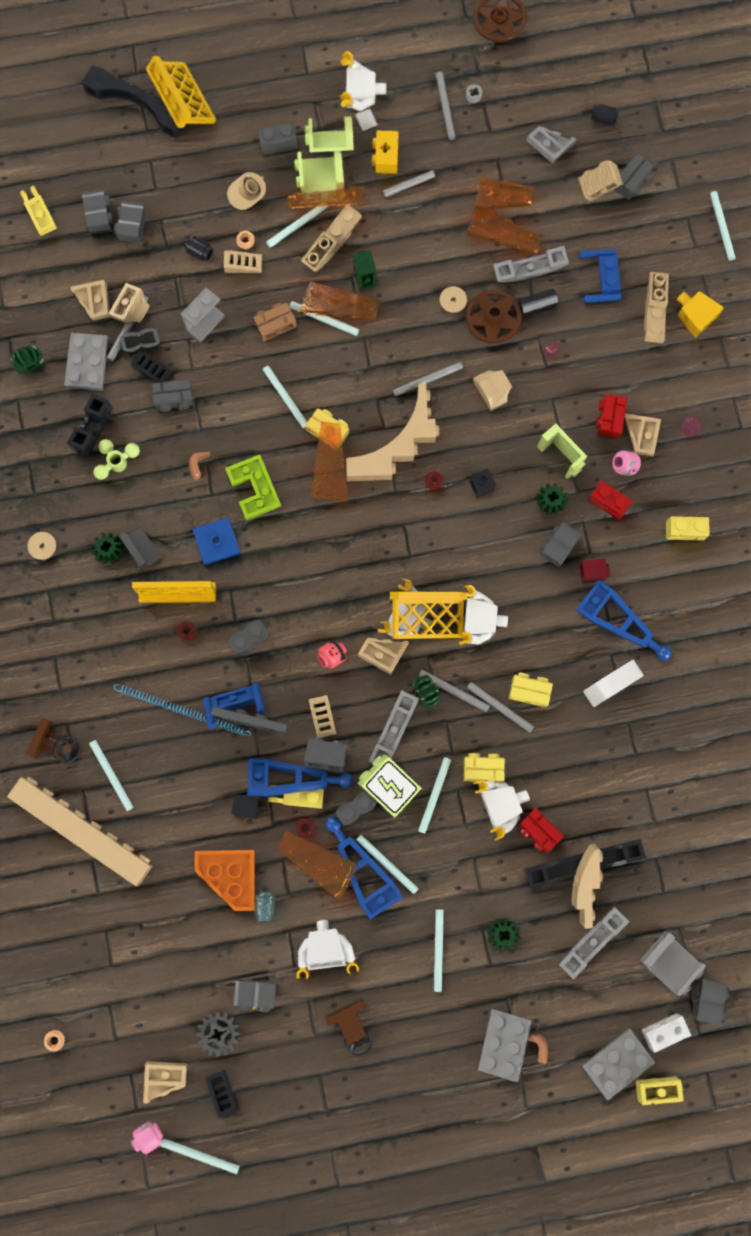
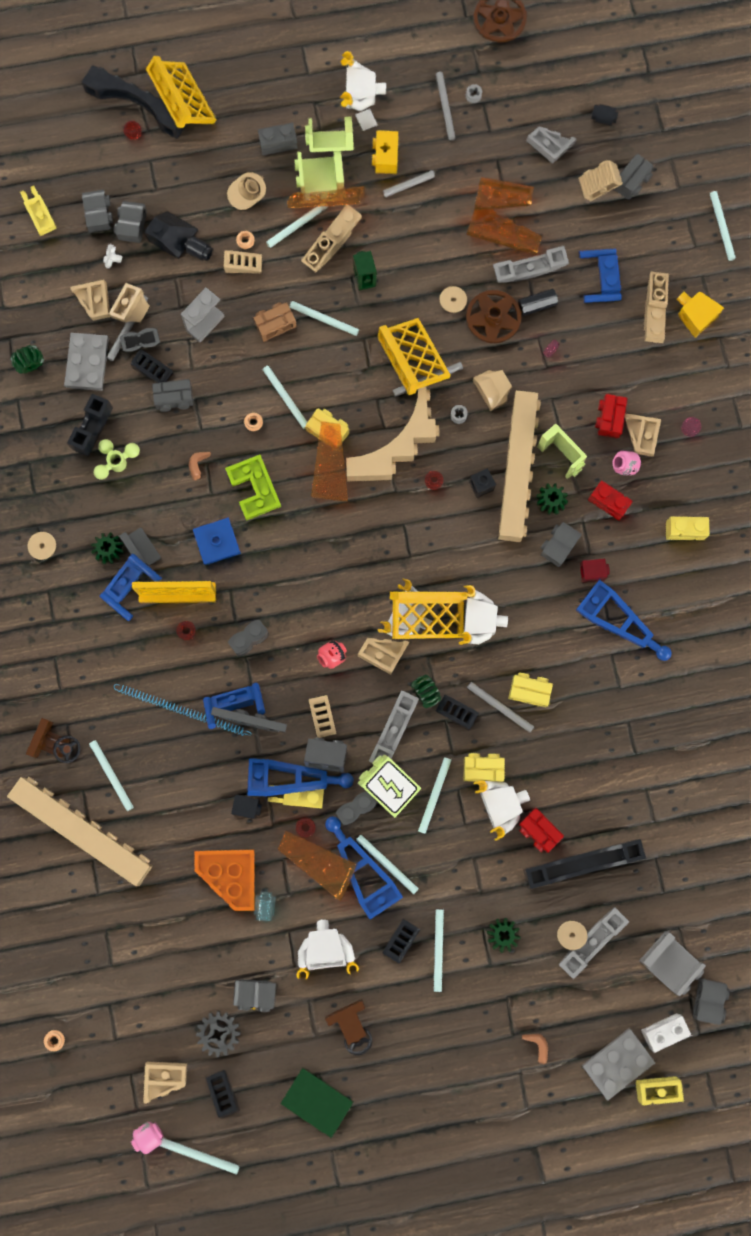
clear orange wing [300,281,381,319] -> none
light grey bar [419,670,490,712] -> none
light grey plate [478,1009,532,1082] -> none
tan slope [572,844,603,929] -> none
white beam [583,659,644,708] -> none
none -> blue plate [99,553,162,621]
none -> white plant [104,244,122,268]
none -> clear red plate [124,121,142,139]
none -> black slope [145,211,198,259]
none -> light nougat plate [244,413,263,431]
none -> dark green tile [280,1067,354,1138]
none -> yellow fence [378,318,450,395]
none -> black slope [382,918,420,964]
none -> black slope [435,694,479,731]
none -> light grey bush [450,405,468,424]
none -> tan brick [498,390,541,542]
none -> tan piece [557,921,587,950]

